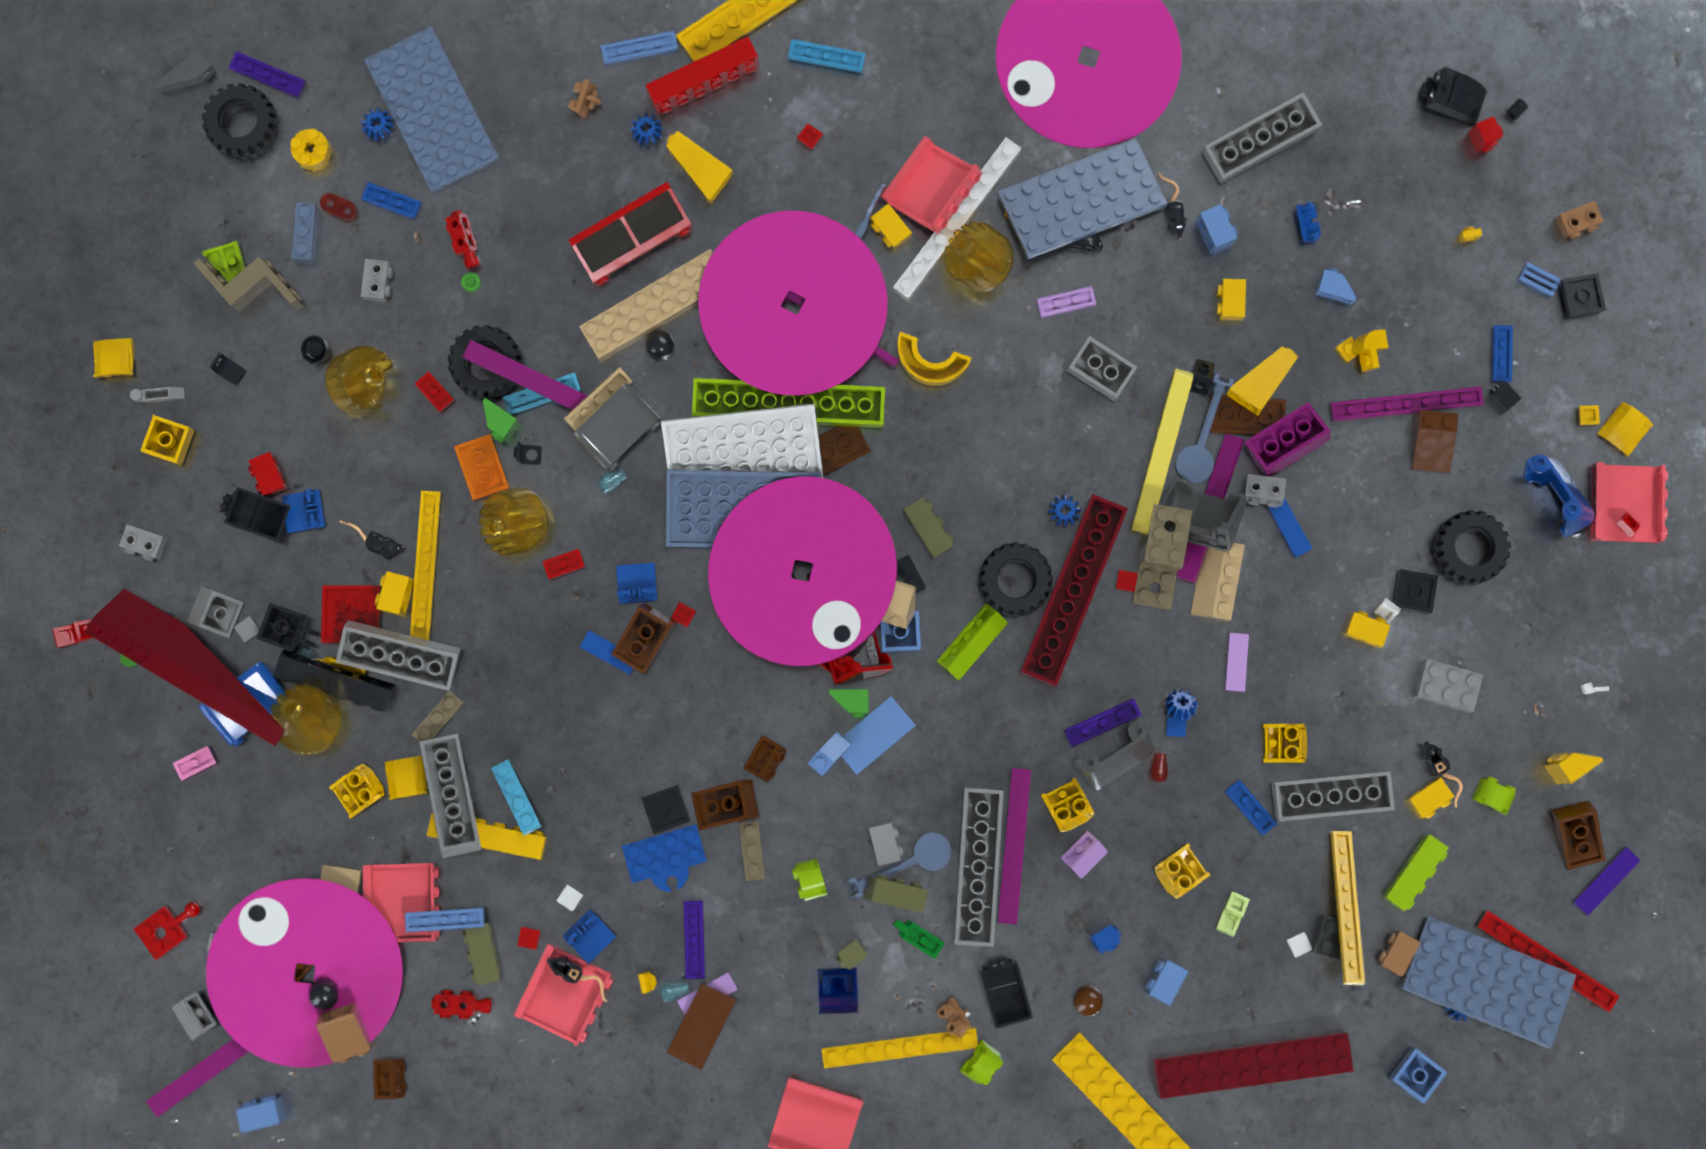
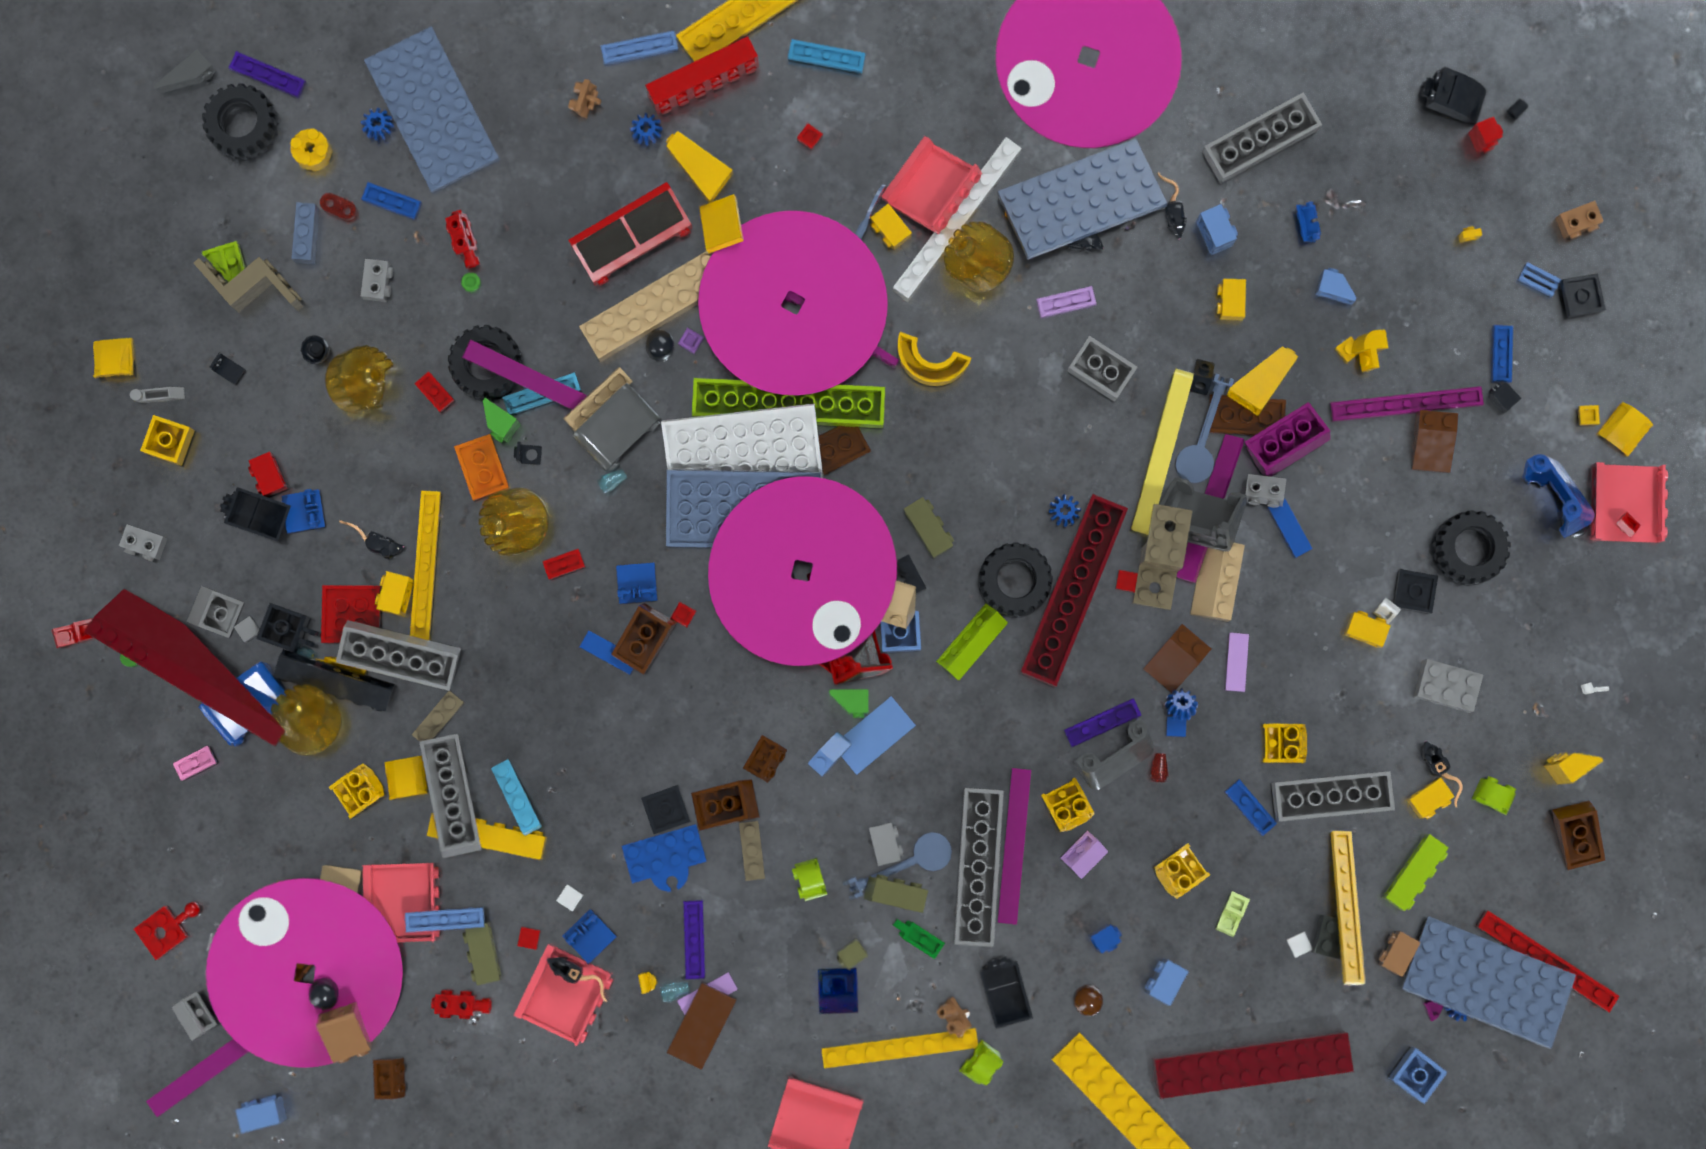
dark purple tile [1573,847,1641,916] -> none
none -> medium lavender tile [678,327,704,354]
none -> yellow tile [699,194,744,253]
none -> reddish brown slope [1143,624,1212,694]
none -> magenta tile [1423,1000,1443,1021]

